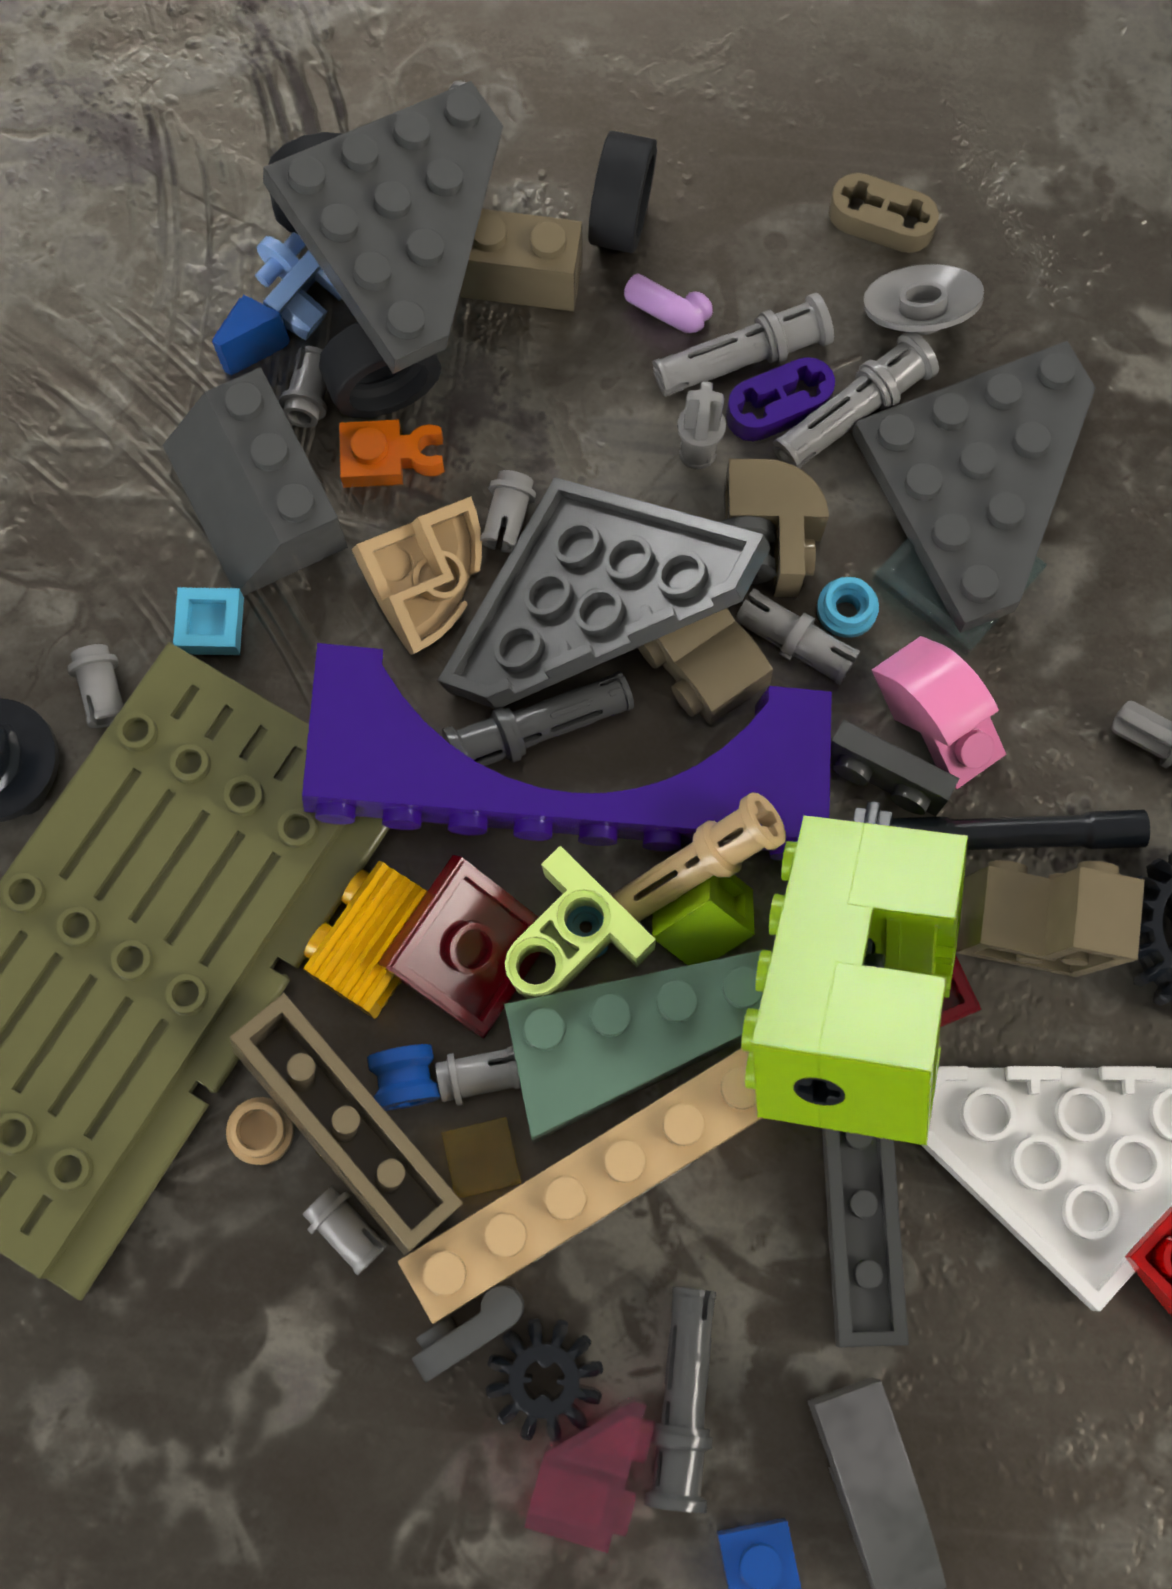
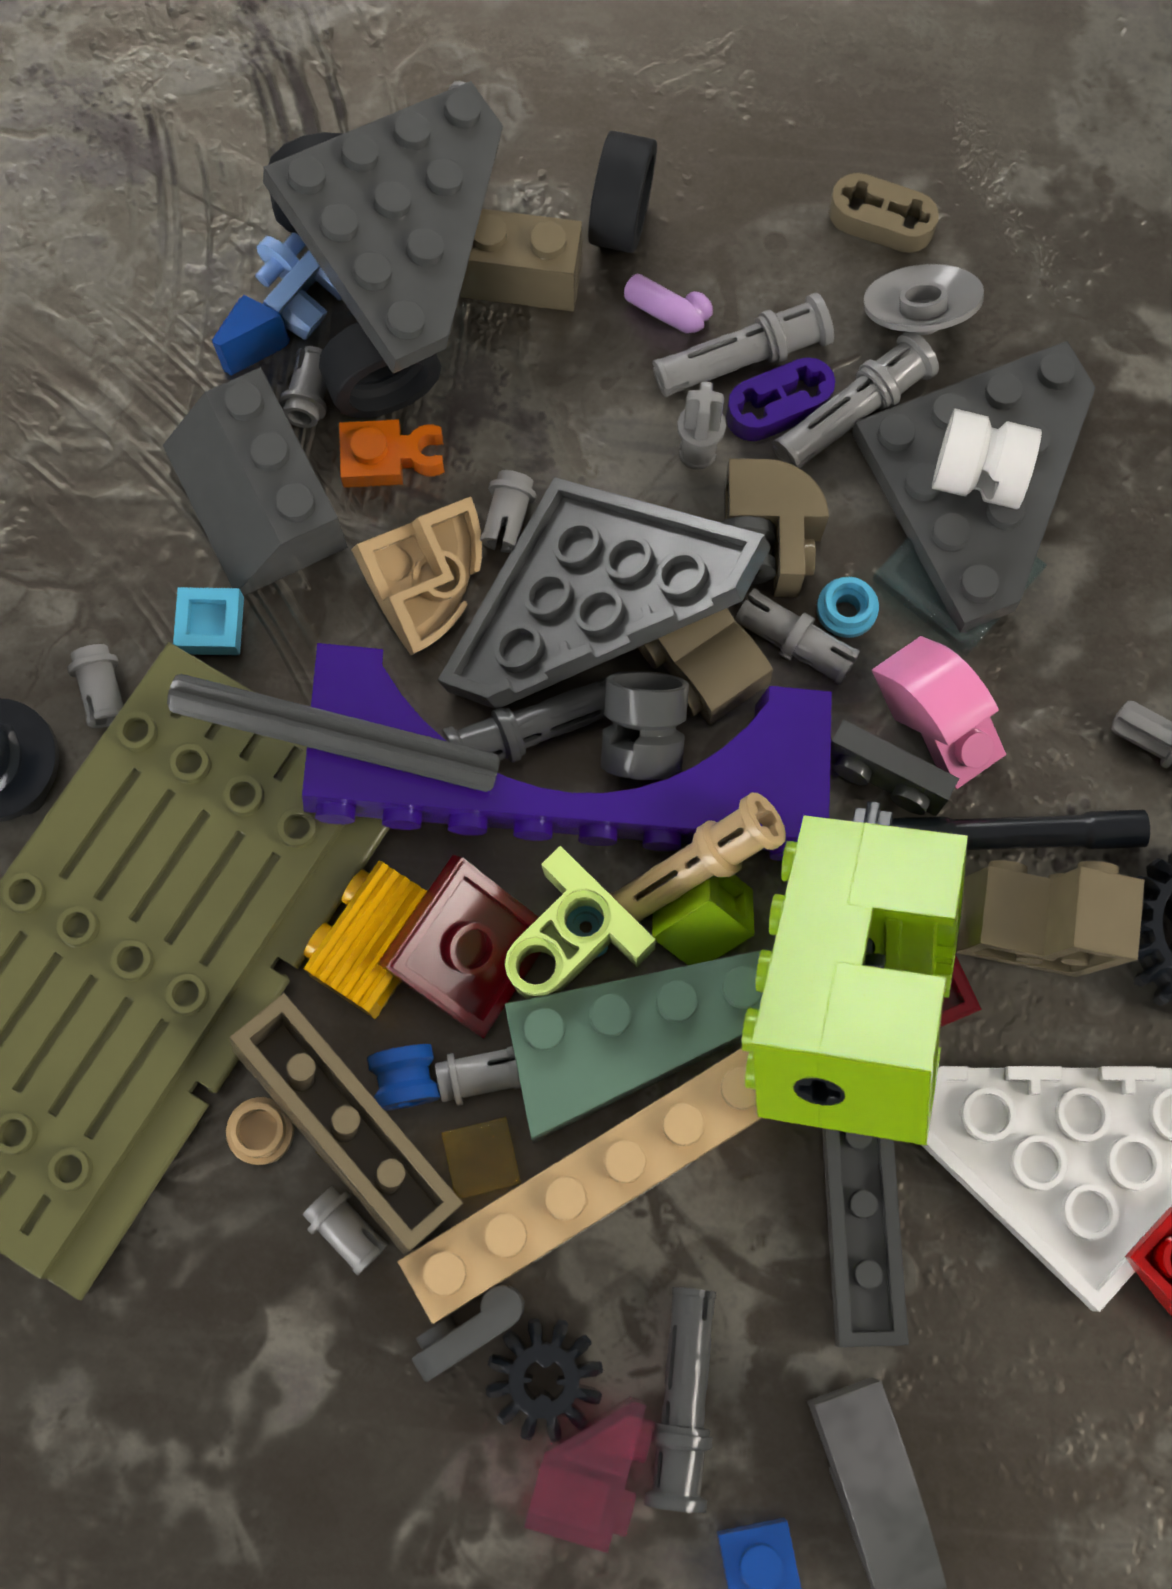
none -> dark grey axle [167,674,500,792]
none -> dark grey wheel [601,671,689,780]
none -> white wheel [932,408,1042,510]

